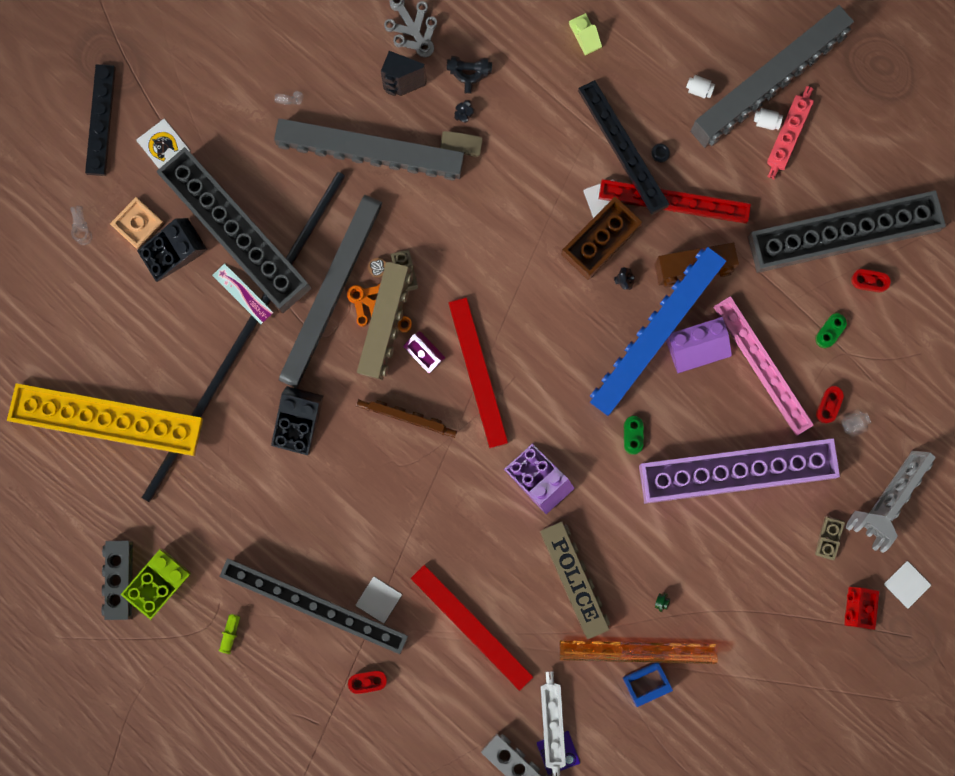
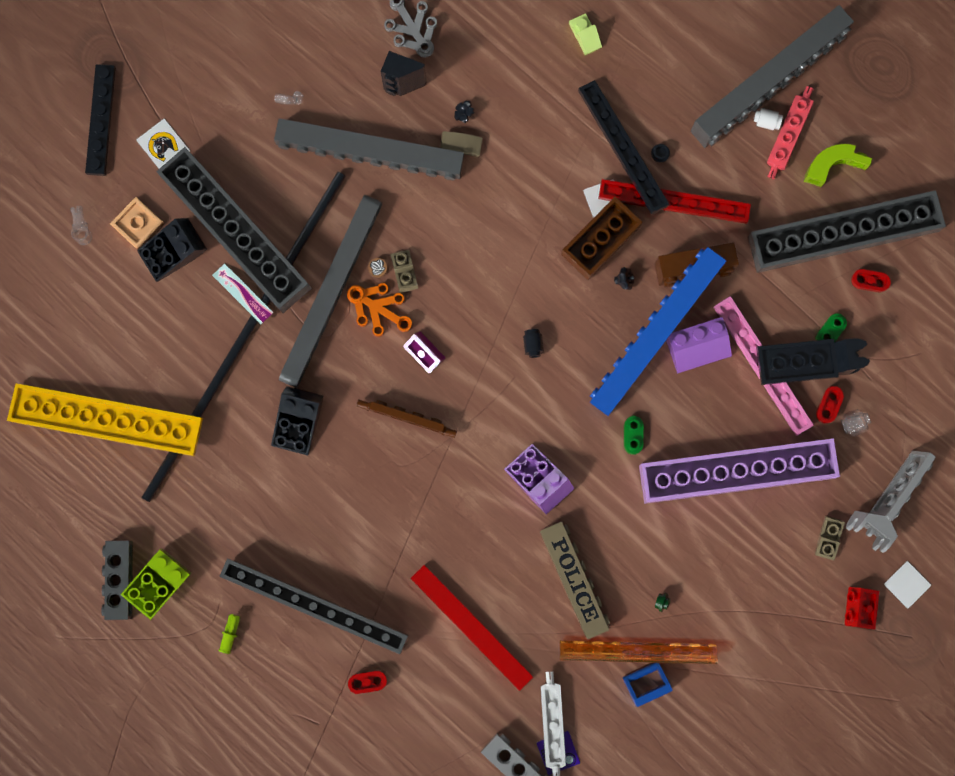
white sticker [356,577,402,623] -> none
dark tan brick [357,262,413,380] -> none
black piece [447,56,492,94] -> none
red tile [448,297,508,449] -> none
white brick [686,75,715,99] -> none
none -> black brick [523,329,544,358]
none -> black hinge [756,338,870,385]
none -> lime arch [803,144,872,187]

